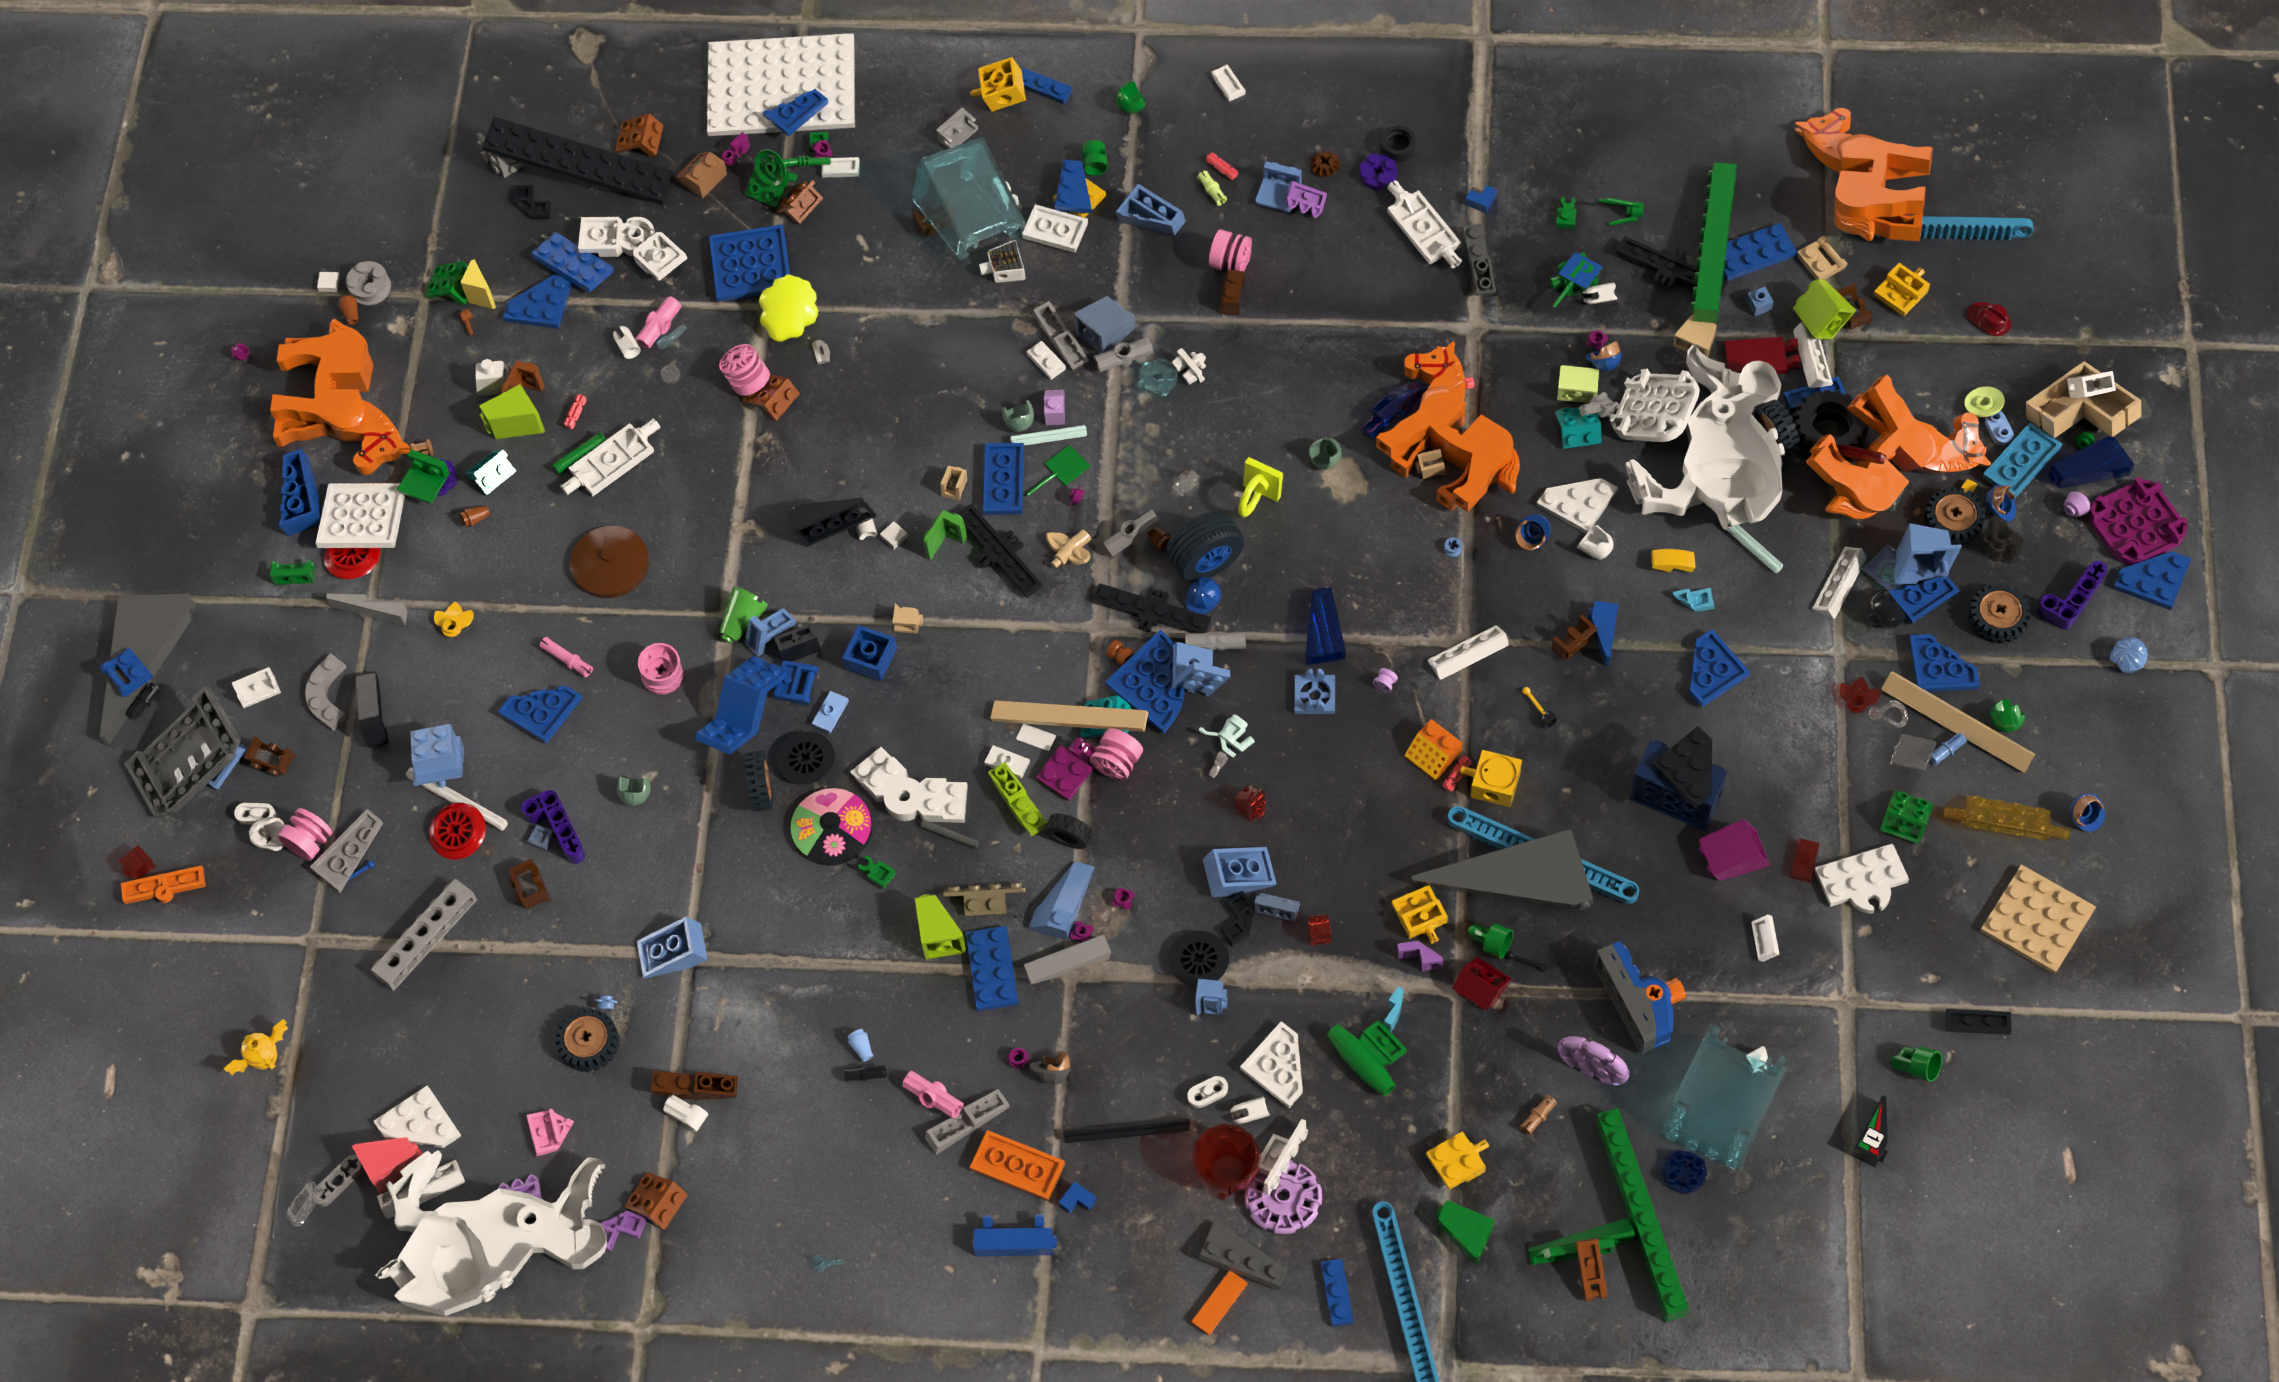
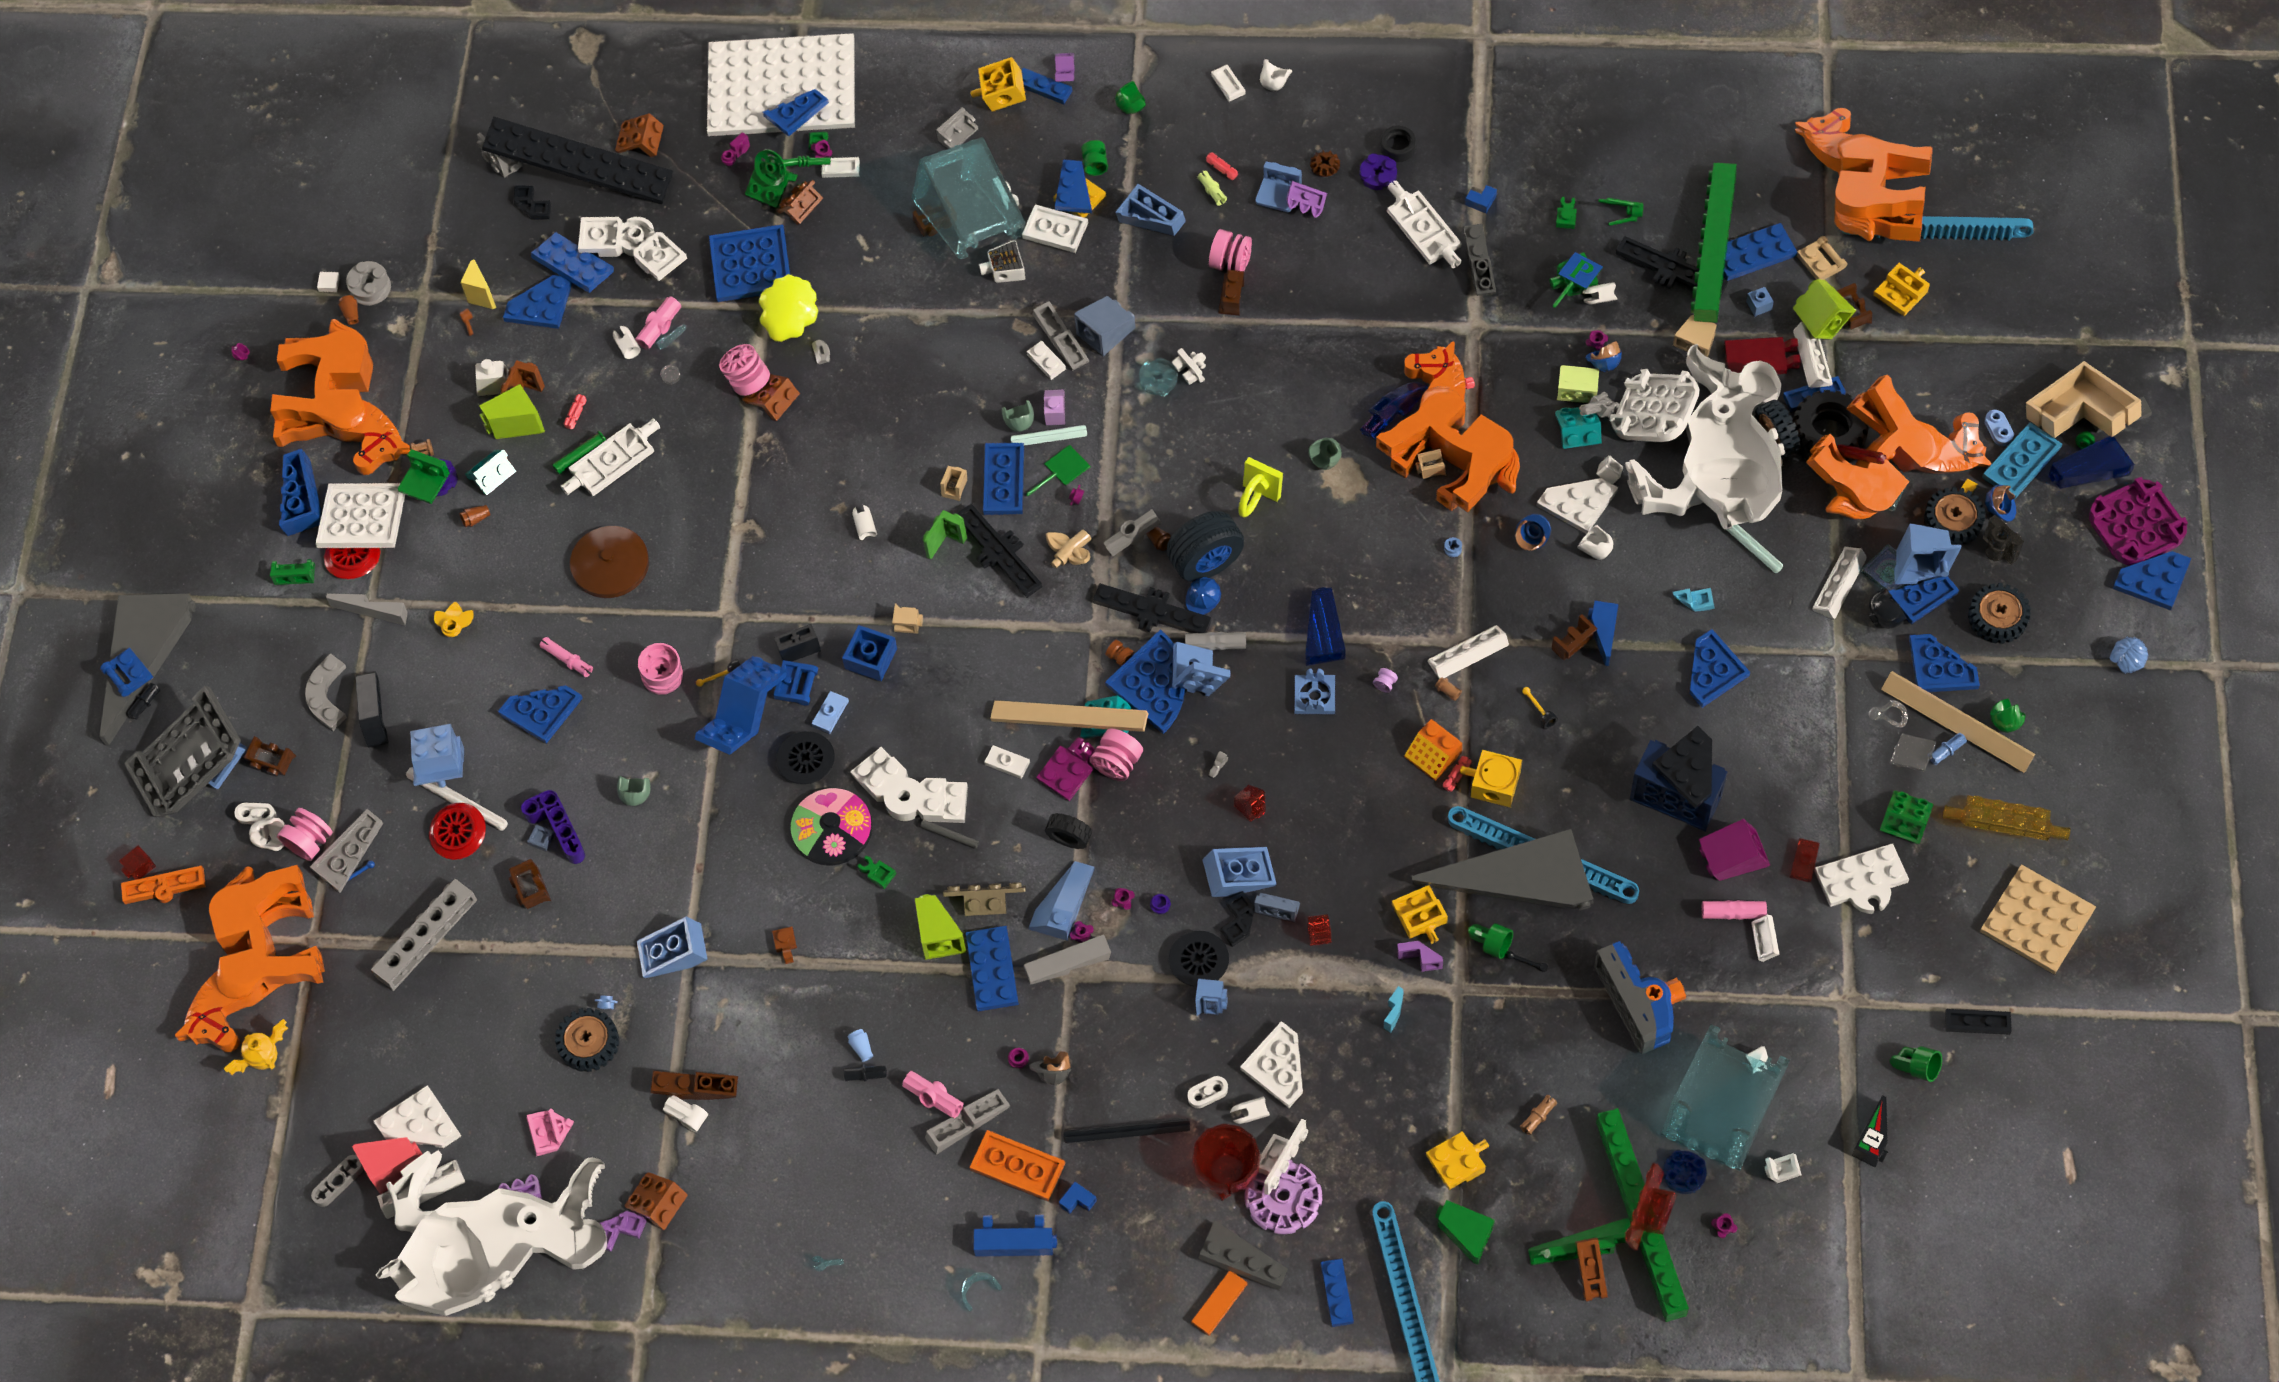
white hinge [232,667,281,708] -> none
slope [285,1179,324,1226] -> none
green bracket [425,261,468,305] -> none
medium nougat slope [675,152,727,198] -> none
bright green cone [719,586,768,643] -> none
medium blue bracket [745,608,796,657] -> none
black wheel [745,750,773,812] -> none
black slope [786,498,877,547] -> none
white tile [880,522,908,549] -> none
lime slope [988,762,1047,837] -> none
white sticker [1016,724,1056,751] -> none
light grey piece [1094,337,1153,372] -> none
clear head [1171,469,1200,498] -> none
light aqua piece [1199,714,1255,759] -> none
green plate [1327,1020,1407,1096] -> none
dark red slope [1452,957,1512,1011] -> none
lavender plate [1558,1036,1630,1085] -> none
yellow slope [1651,549,1695,573] -> none
clear red plate [1839,677,1881,713] -> none
yellowish green dish [1965,387,2005,417] -> none
dark red piece [1967,302,2011,336] -> none
dark purple beam [2037,561,2107,630] -> none
lavender cone [2064,491,2090,517] -> none
white torso [2067,371,2116,398] -> none
blue piece [2069,793,2106,832] -> none
none -> orange animal [175,865,325,1052]
none -> hinge [696,659,740,687]
none -> dark orange plate [772,927,797,964]
none -> clear light blue helmet [962,1272,1002,1312]
none -> medium lavender slope [1055,53,1075,82]
none -> dark purple plate [1150,894,1171,914]
none -> white hair [1260,59,1292,91]
none -> medium nougat pin [1435,677,1462,701]
none -> white slope [1596,455,1623,484]
none -> clear red bracket [1625,1163,1677,1250]
none -> bright pink axle [1701,900,1767,920]
none -> magenta plate [1711,1213,1737,1238]
none -> white bracket [1765,1153,1801,1183]

